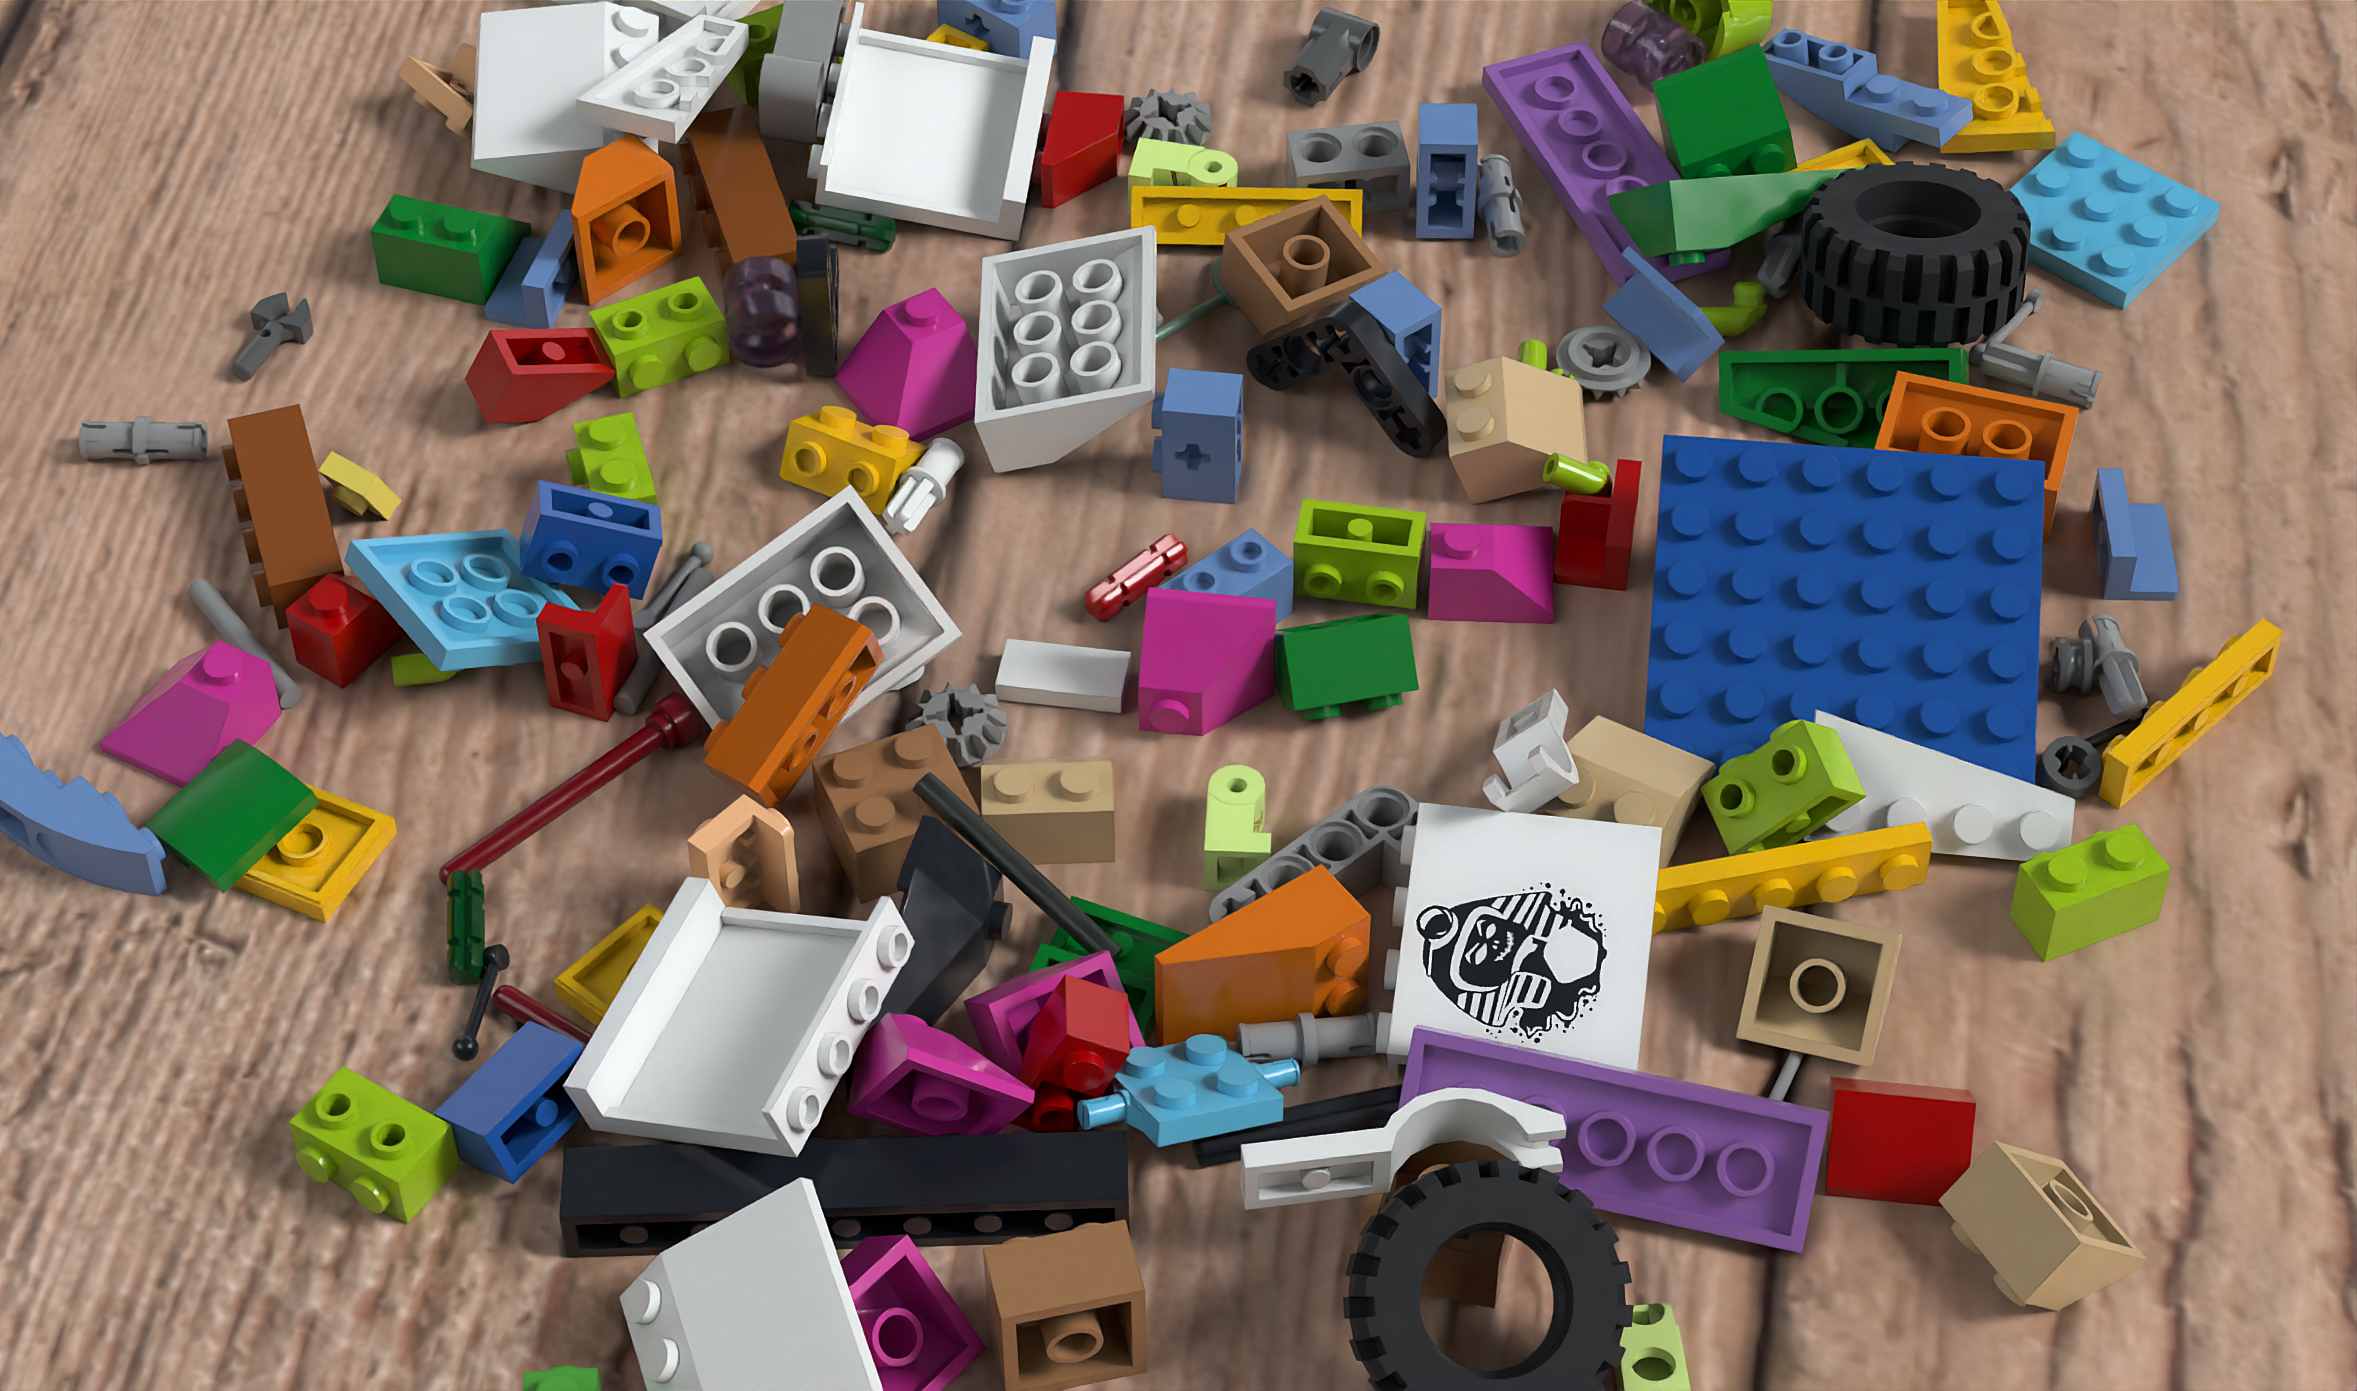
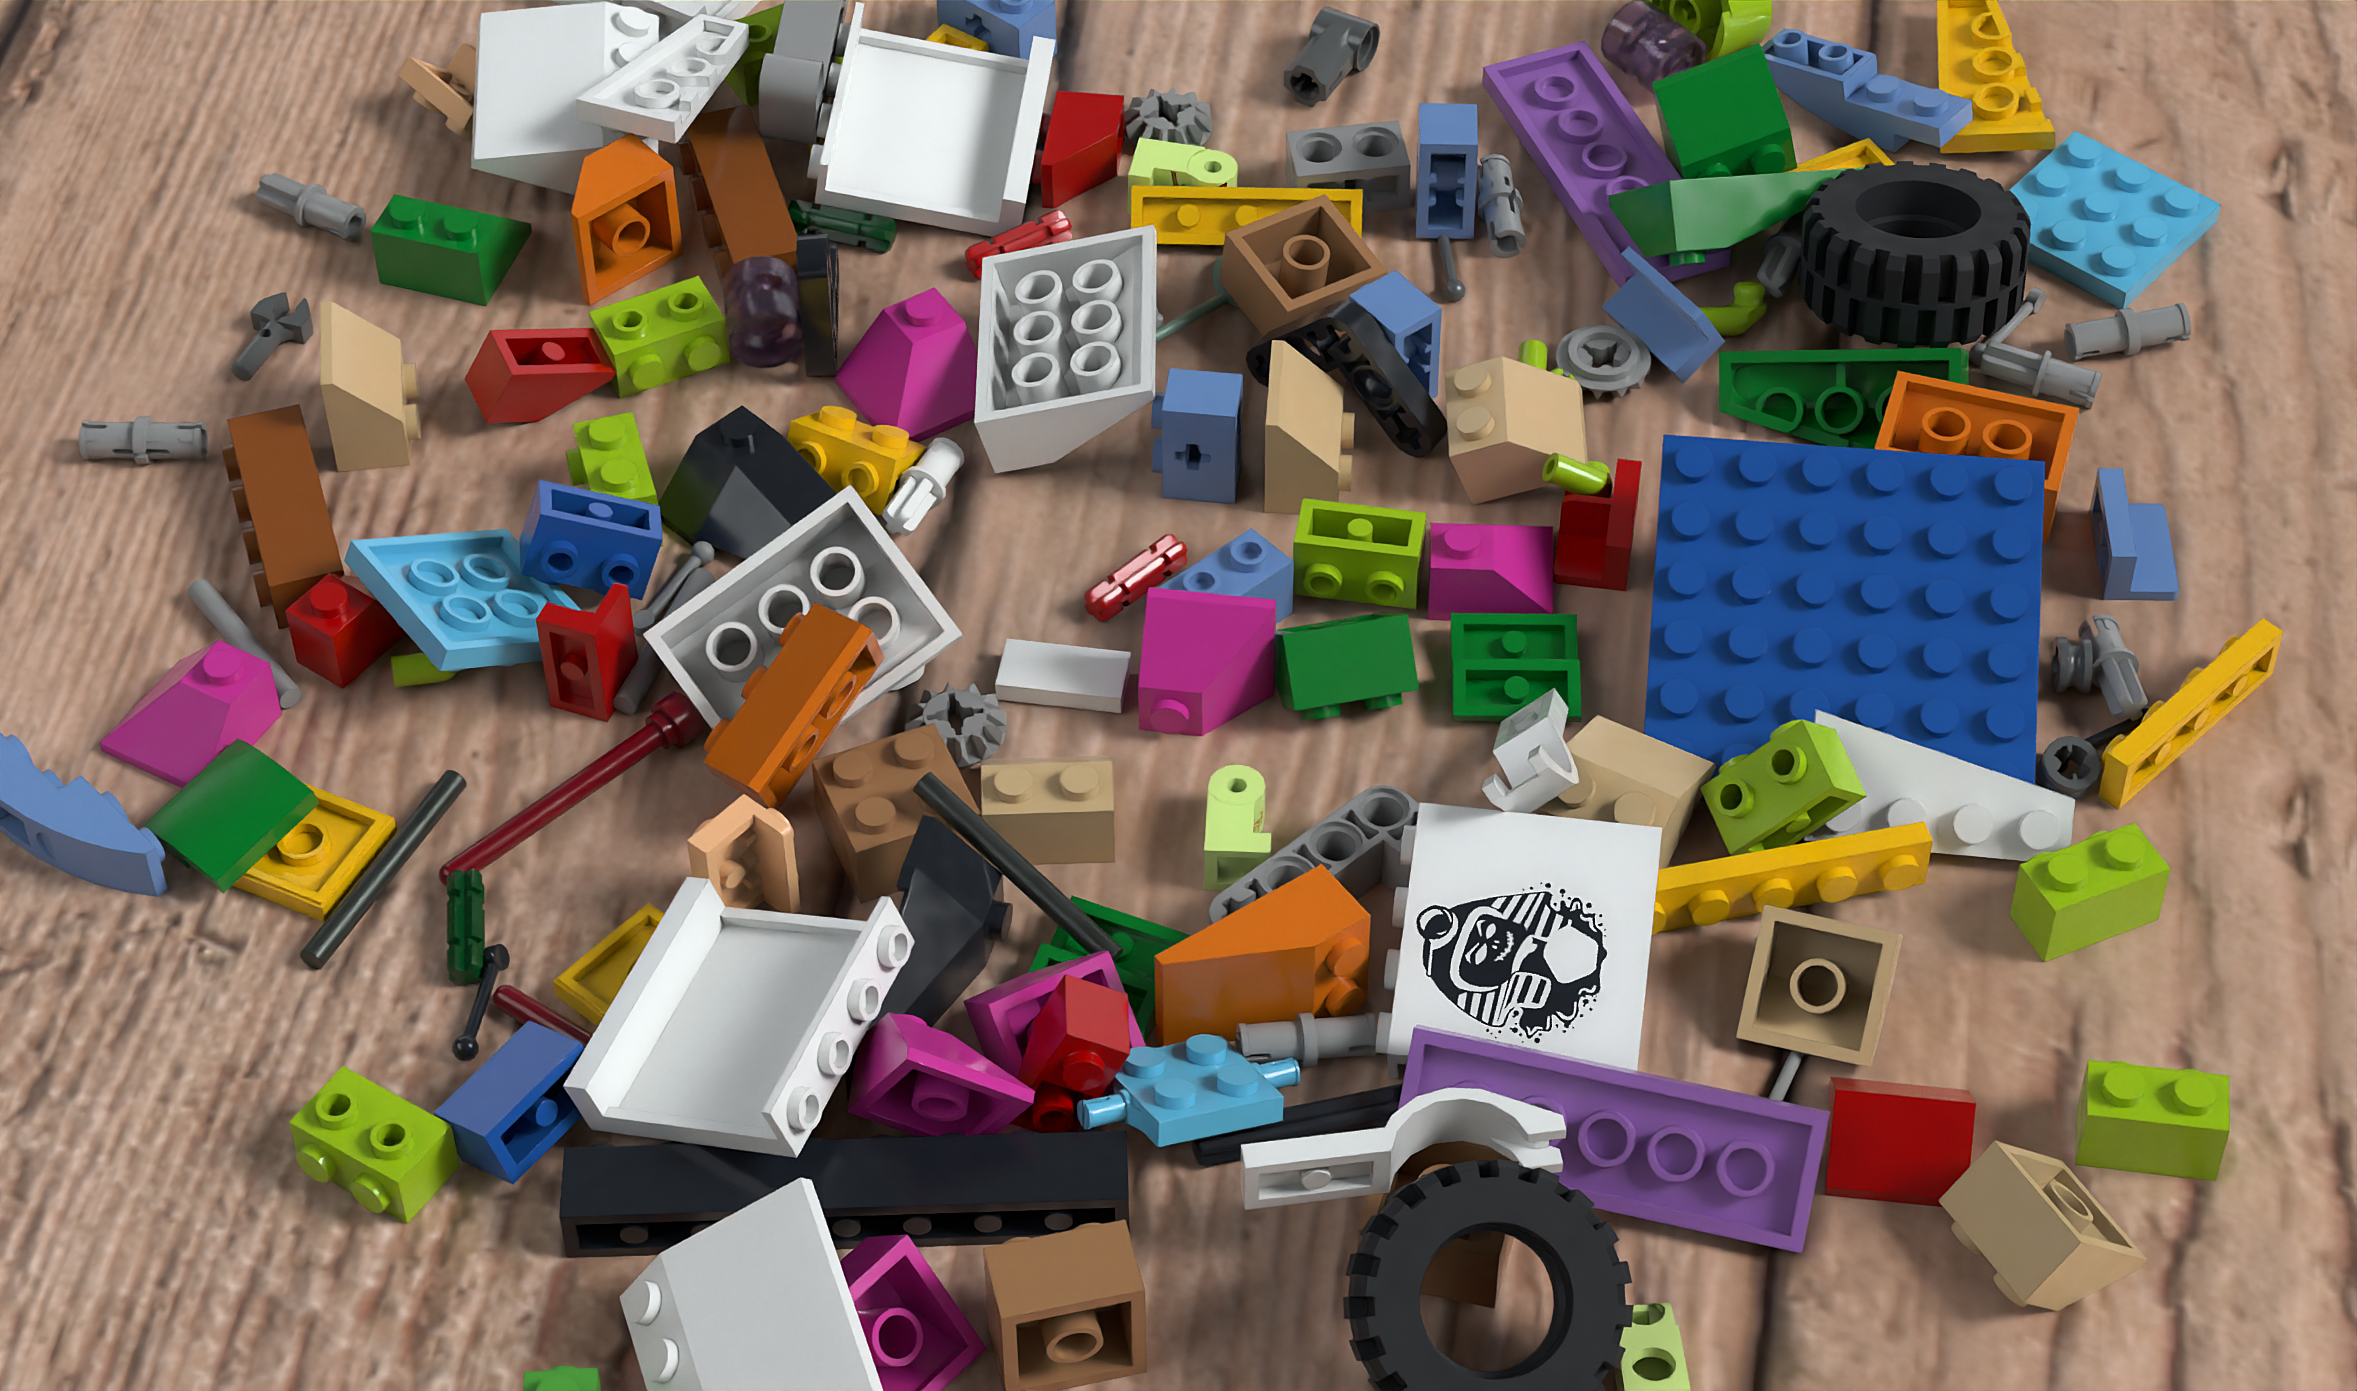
light yellow plate [318,451,402,520] -> none
medium blue panel [484,209,580,329] -> none
none -> light grey axle [256,173,366,242]
none -> pearl dark grey bar [300,770,467,970]
none -> tan slope [319,301,421,472]
none -> black wedge [658,405,837,560]
none -> red axle [965,210,1072,279]
none -> tan slope [1264,340,1355,514]
none -> dark grey hinge [1436,235,1466,302]
none -> green slope [1450,613,1581,722]
none -> light grey pin [2064,303,2191,361]
none -> lime brick [2075,1060,2230,1181]

